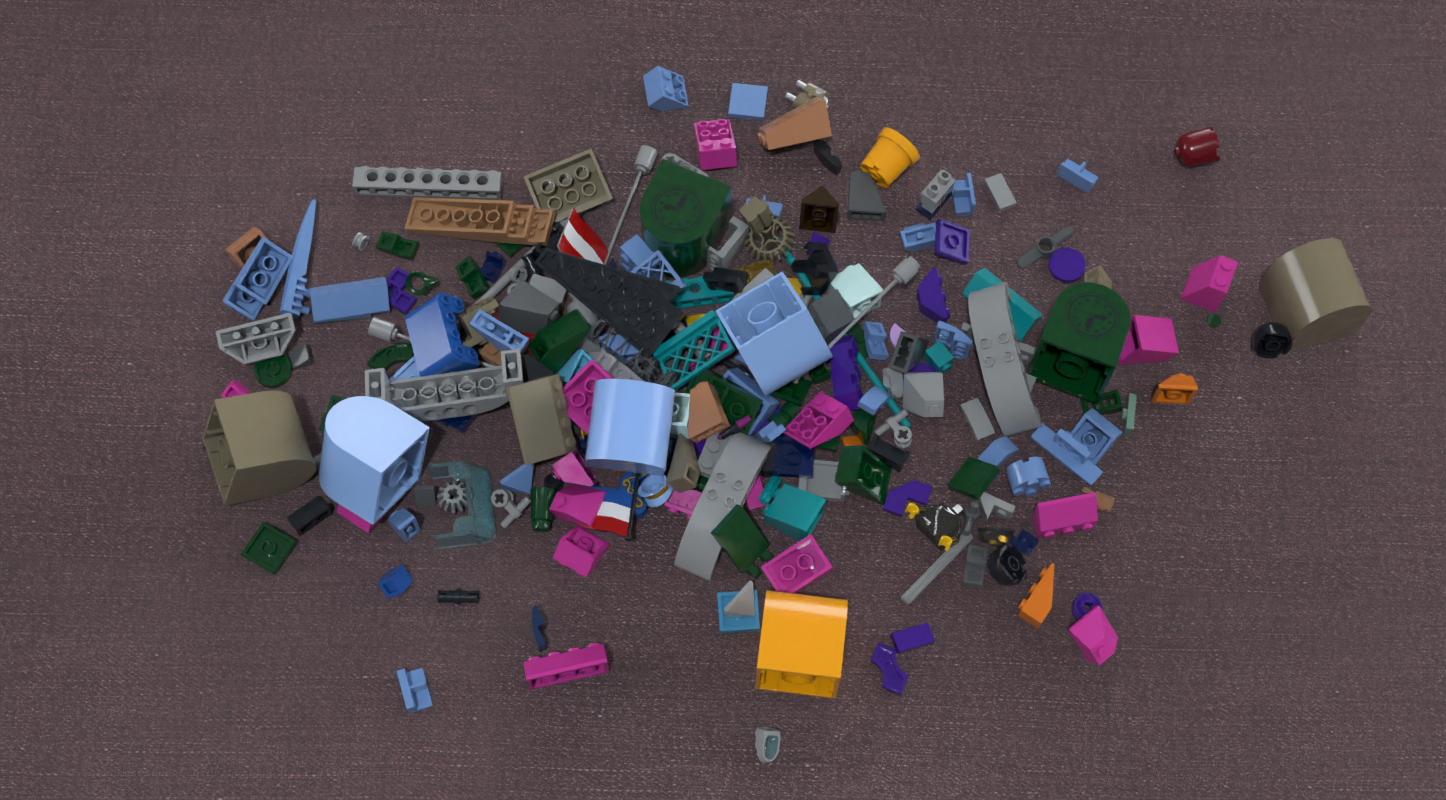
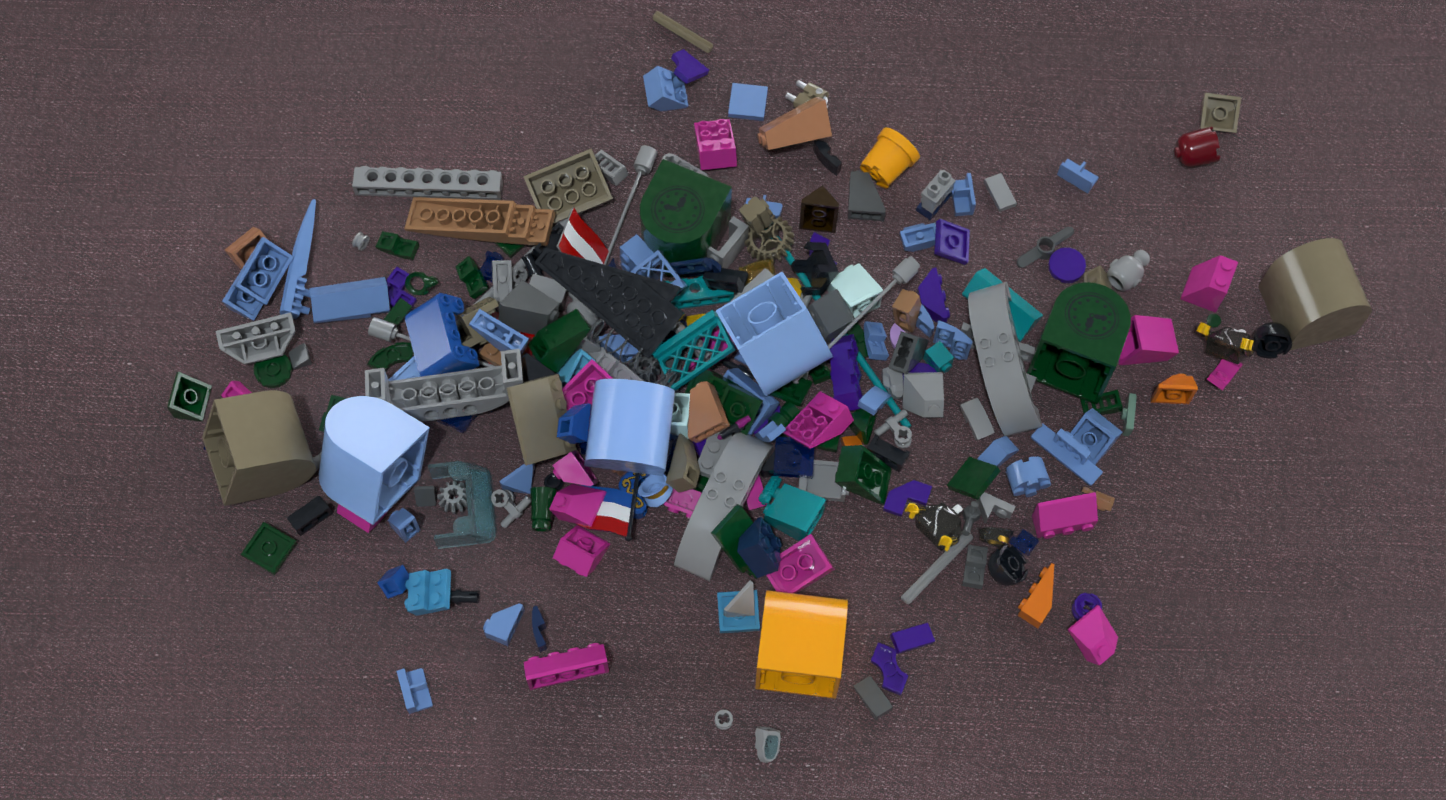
none -> dark green slope [167,372,212,422]
none -> dark green piece [384,298,413,328]
none -> dark azure plate [404,569,451,616]
none -> medium blue slope [483,603,525,646]
none -> light grey hinge [492,260,512,304]
none -> blue slope [557,403,591,444]
none -> light grey slope [595,150,628,186]
none -> dark tan axle [653,11,713,53]
none -> dark blue slope [670,258,721,277]
none -> dark purple tile [671,49,709,84]
none -> light grey bush [715,710,733,730]
none -> dark blue slope [737,517,782,578]
none -> dark grey slope [853,676,893,721]
none -> medium nougat slope [892,289,921,333]
none -> medium blue slope [916,304,934,338]
none -> light grey piece [1107,250,1150,292]
none -> clear smoke torso [1196,322,1254,364]
none -> dark tan slope [1200,93,1241,133]
none -> dark pink slope [1207,353,1243,391]

